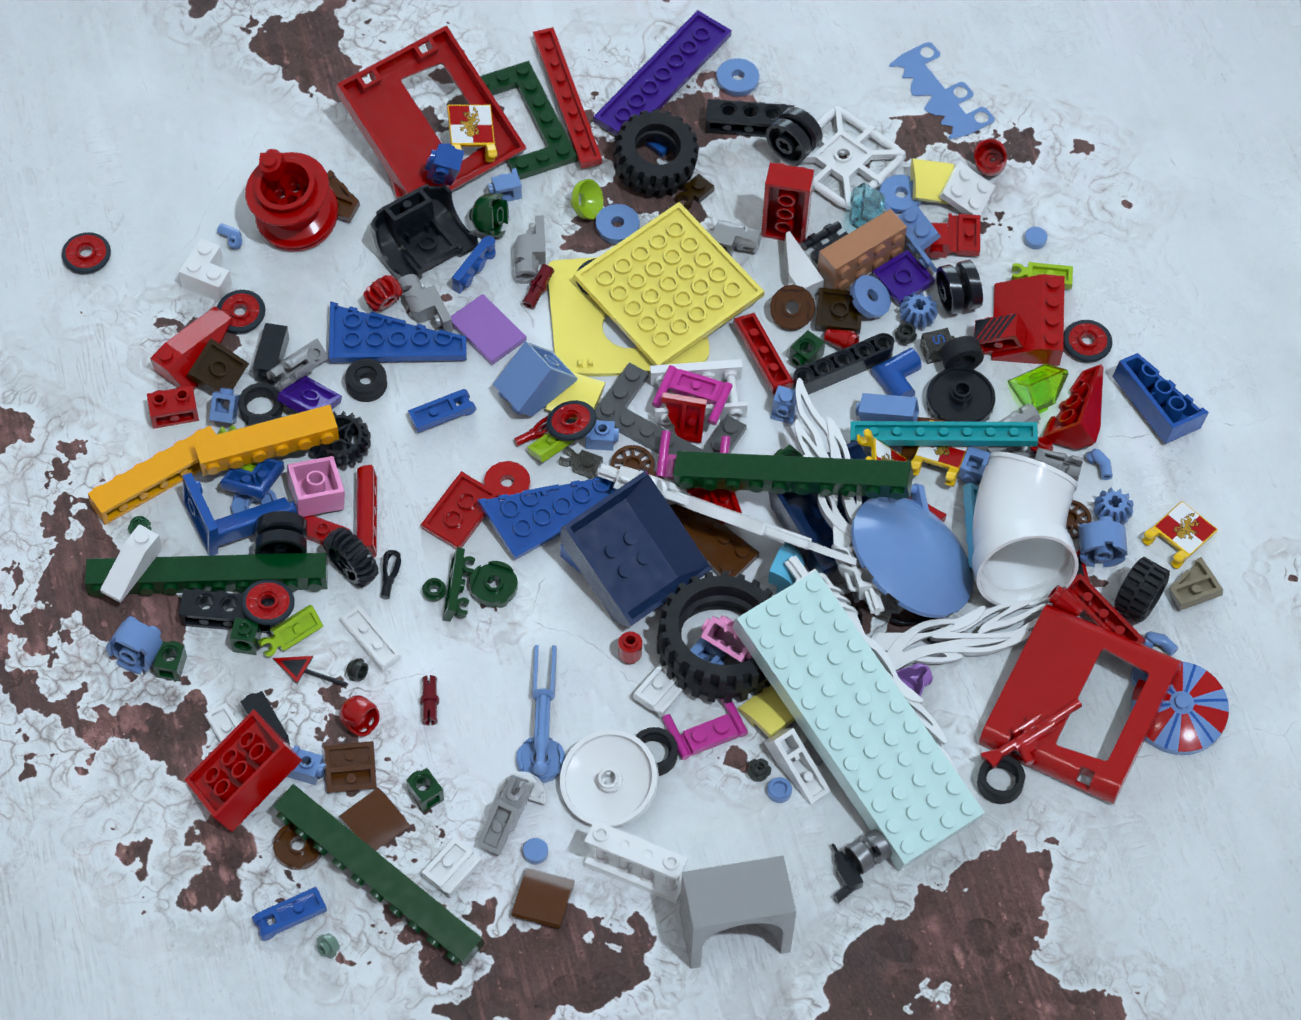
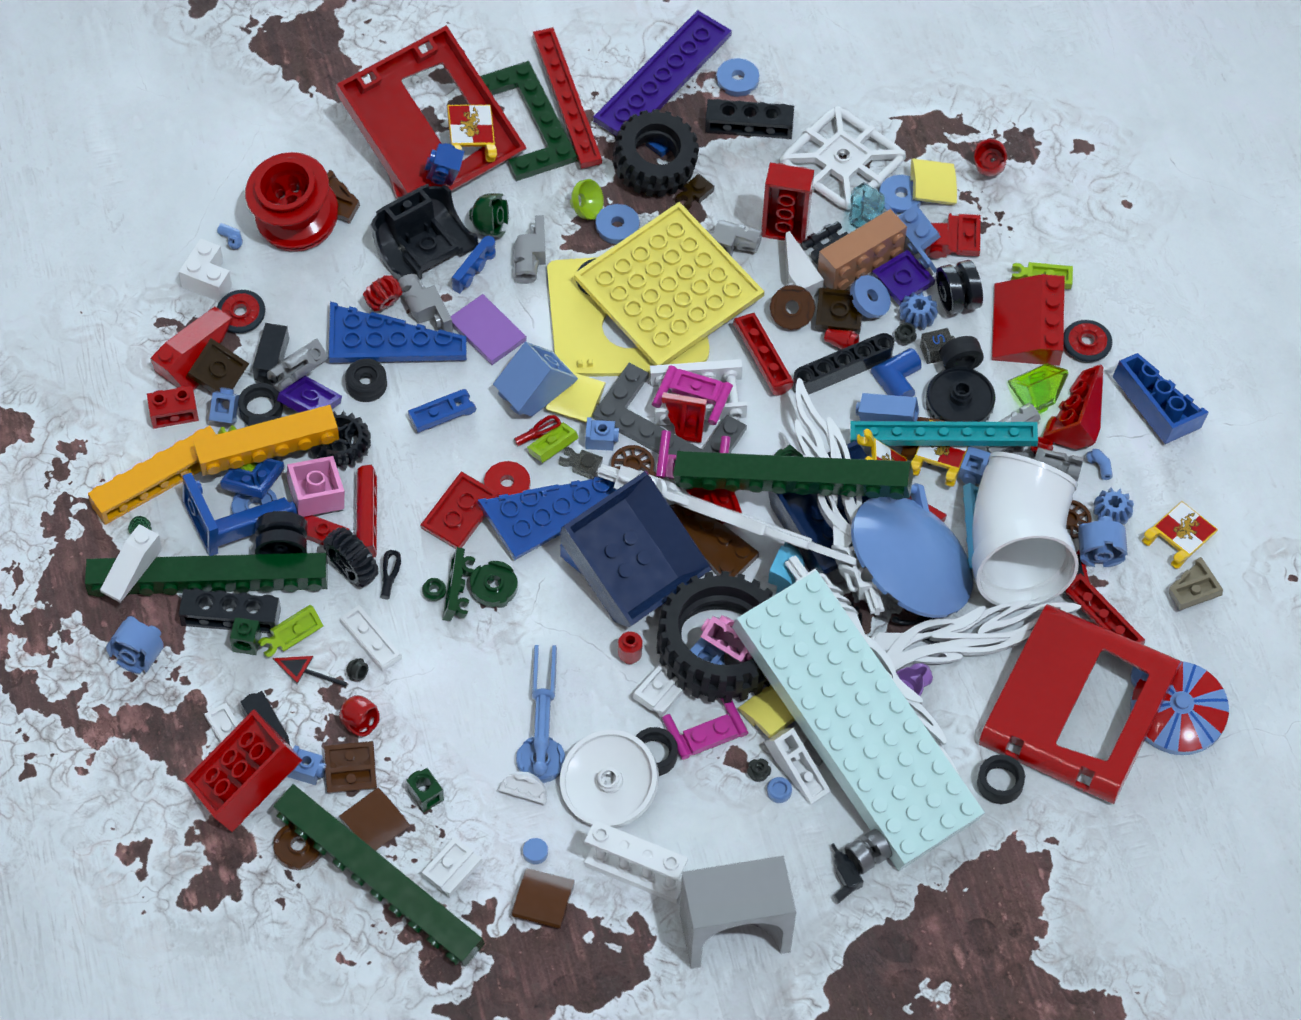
red wheel [61,232,111,274] -> none
dark green brick [153,641,187,682] -> none
red wheel [241,580,295,625] -> none
blue plate [252,887,327,941] -> none
red plate [259,149,286,182] -> none
sand green plate [316,933,340,958] -> none
dark red pin [420,675,439,726] -> none
light grey plate [477,775,534,855] -> none
medium blue brick [487,168,522,202] -> none
dark red pin [522,264,555,309] -> none
wheel [546,400,596,441] -> none
black wheel [766,107,823,164] -> none
medium blue brick [770,385,798,425] -> none
dark green brick [789,330,825,368] -> none
medium blue piece [889,42,995,139] -> none
white plate [939,161,995,215] -> none
red brick [974,313,1026,355] -> none
red piece [981,699,1082,769] -> none
medium blue tile [1024,227,1047,249] -> none
red cone [1047,585,1084,617] -> none
black tyre [1114,557,1170,623] -> none
medium blue arm [1144,631,1179,656] -> none

